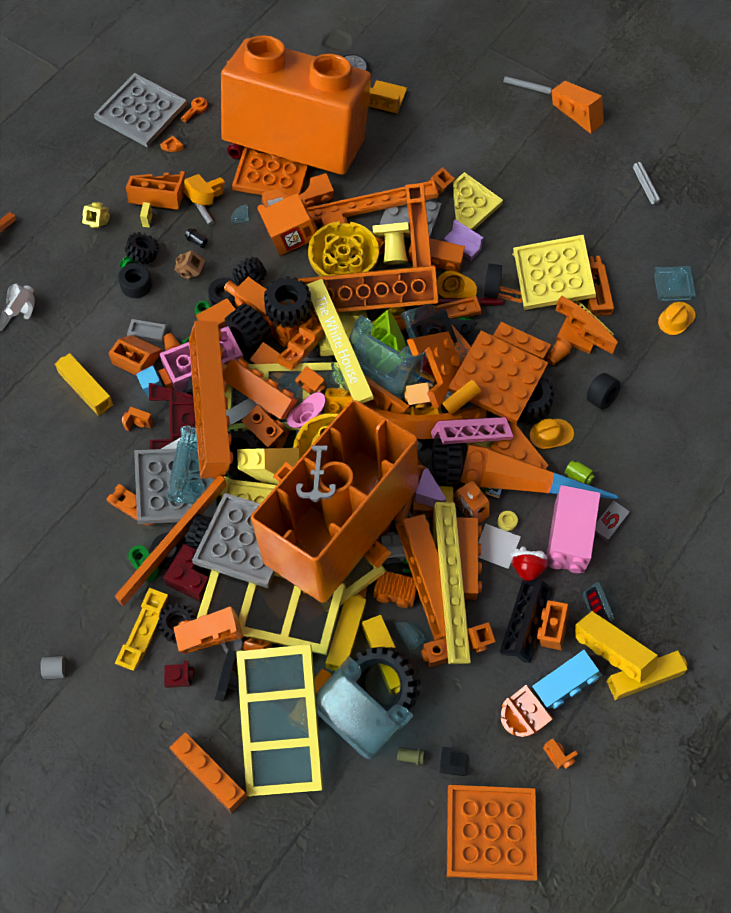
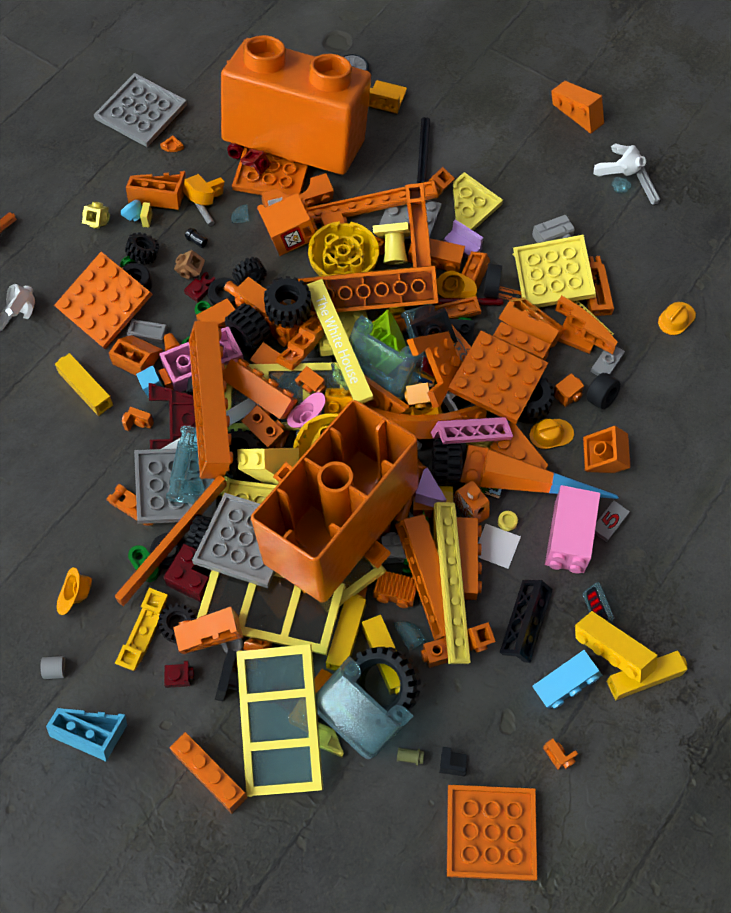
orange plate [181,97,208,122] -> none
light grey piece [296,446,336,502] -> none
light orange brick [442,380,481,415] -> none
slope [500,685,553,737] -> none
light grey bar [503,76,552,94] -> none
red hair [511,547,547,581] -> none
orange brick [537,600,569,651] -> none
orange cone [546,338,572,366] -> none
lime brick [565,460,595,485] -> none
clear light blue tile [654,266,696,301] -> none
none -> medium azure wedge [46,708,128,762]
none -> orange plate [54,252,153,349]
none -> light orange piece [57,567,92,615]
none -> medium azure cone [121,199,142,222]
none -> dark red plate [184,272,215,303]
none -> dark red bracket [240,149,271,175]
none -> light yellow tile [308,722,344,758]
none -> black axle [417,117,430,183]
none -> orange slope [461,251,490,289]
none -> orange wedge [498,297,566,348]
none -> light grey brick [532,215,575,243]
none -> orange brick [554,373,584,407]
none -> orange slope [583,426,630,473]
none -> light grey plate [590,346,625,376]
none -> white piece [593,144,646,176]
none -> clear light blue plant [611,177,631,193]

